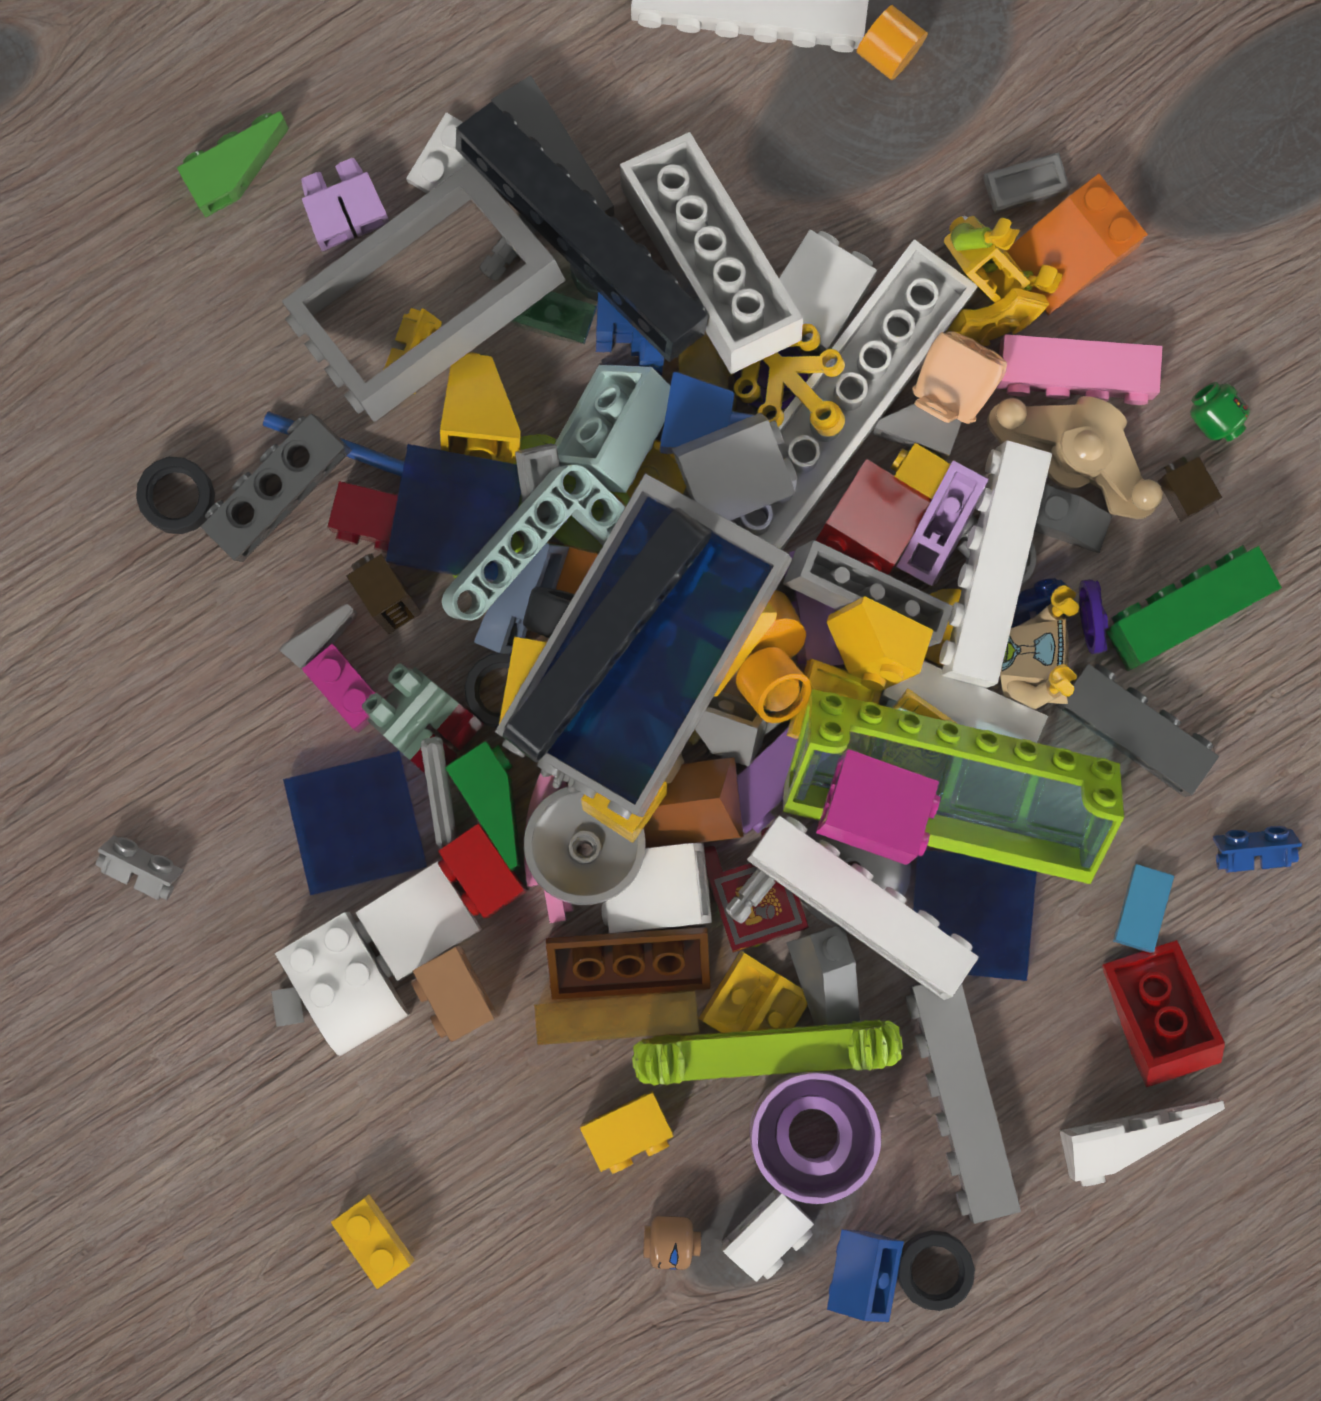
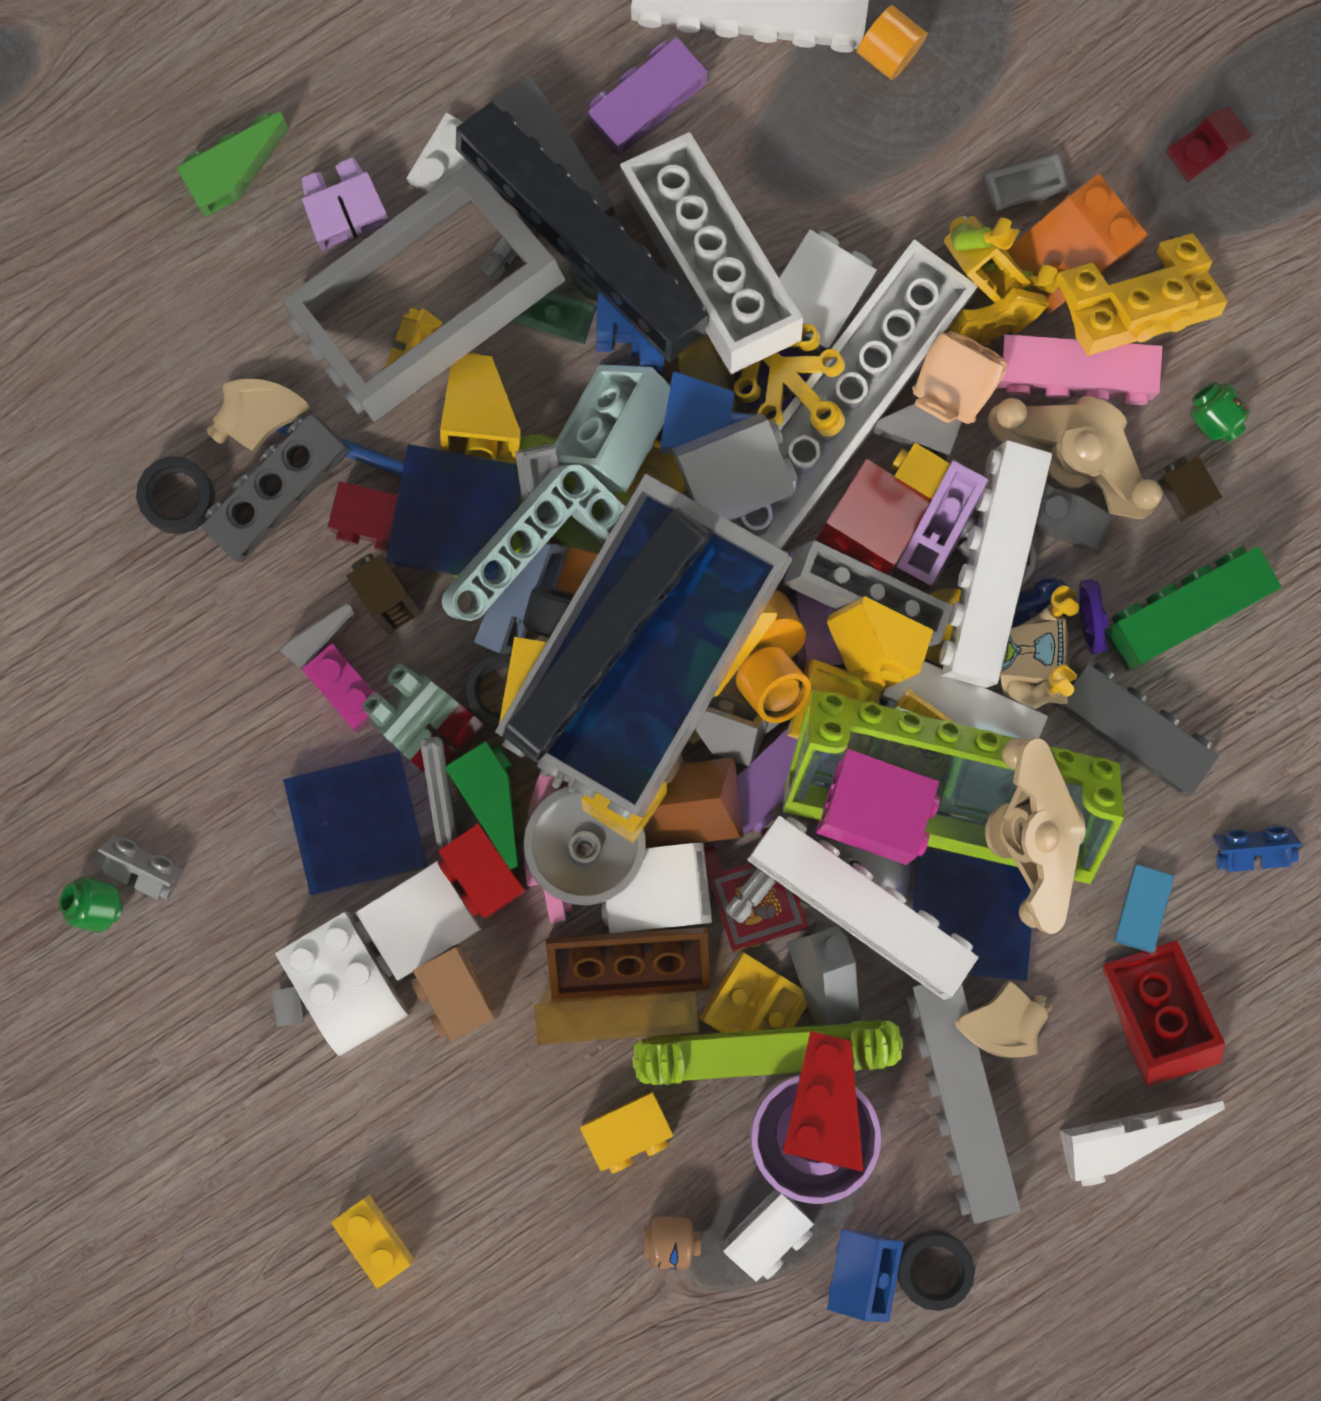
none -> green head [59,876,122,933]
none -> tan arm [207,379,311,453]
none -> medium lavender brick [588,37,708,157]
none -> red wing [782,1031,864,1172]
none -> tan arm [955,981,1052,1058]
none -> tan piece [985,738,1085,934]
none -> yellow bracket [1056,233,1228,356]
none -> dark red slope [1165,106,1252,183]

